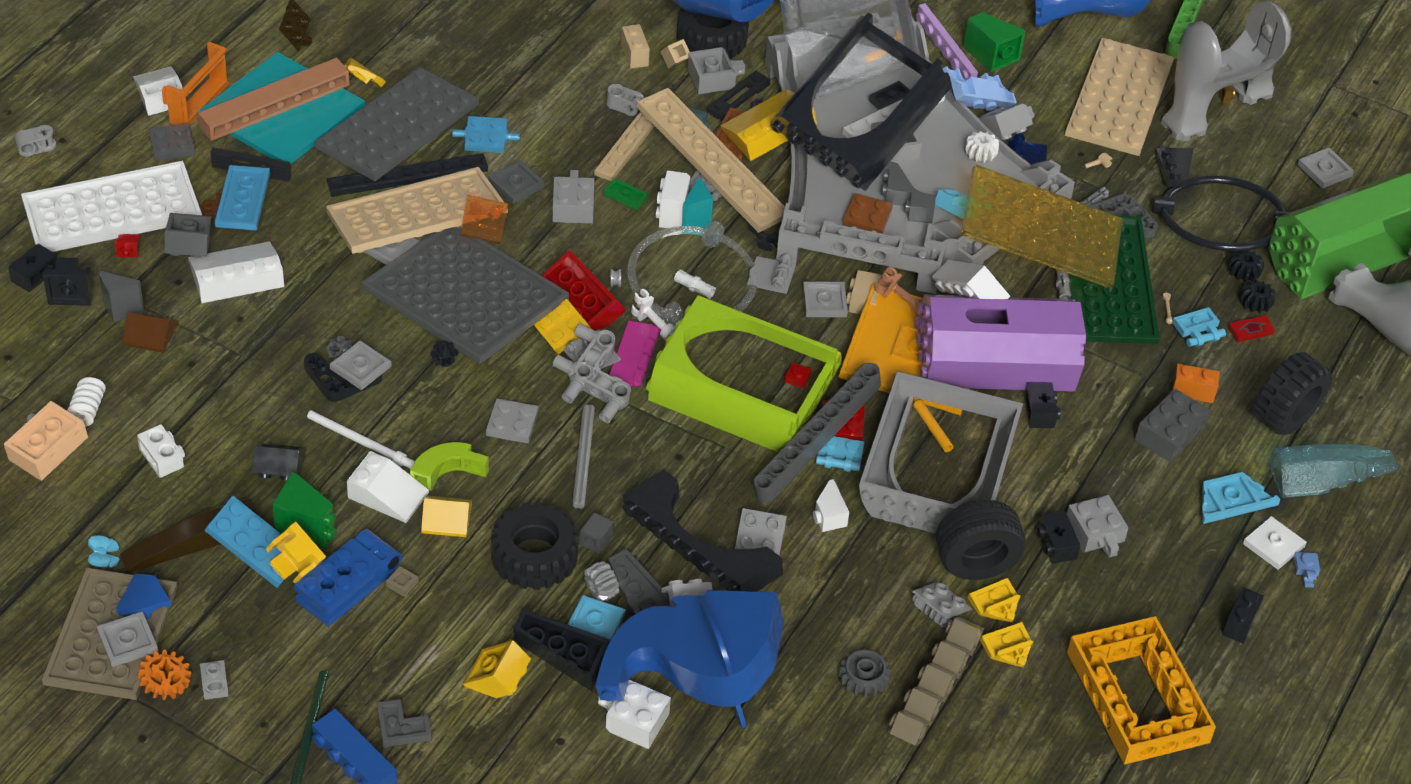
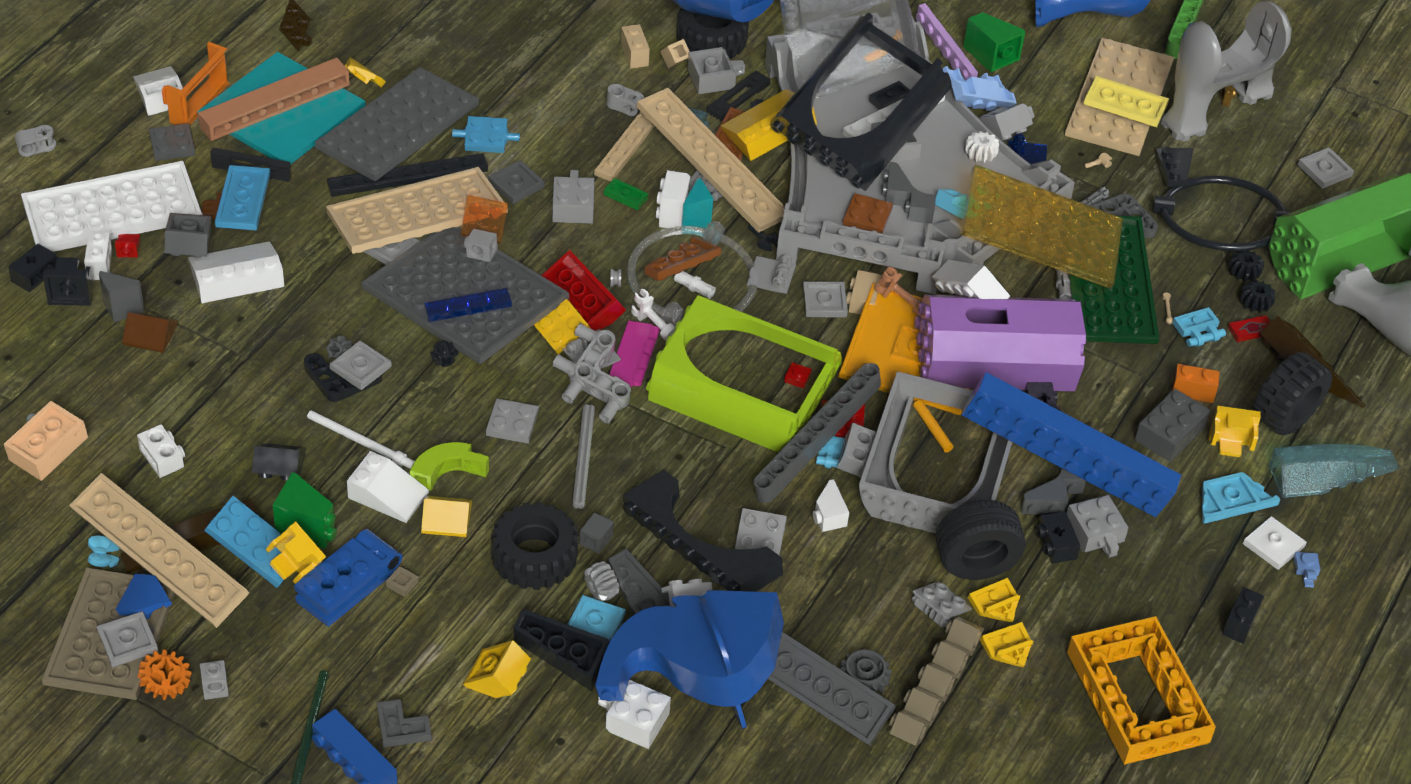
white piece [67,377,106,427] -> none
none -> tan plate [69,473,249,628]
none -> white brick [84,233,112,280]
none -> clear blue tile [424,288,512,322]
none -> light grey brick [464,229,498,262]
none -> dark orange wing [645,236,721,281]
none -> dark grey plate [768,632,896,746]
none -> light grey brick [837,423,877,477]
none -> blue brick [962,372,1181,517]
none -> dark grey arch [1021,467,1086,515]
none -> light yellow plate [1084,76,1169,127]
none -> yellow panel [1209,406,1261,457]
none -> dark brown wedge [1260,316,1366,408]

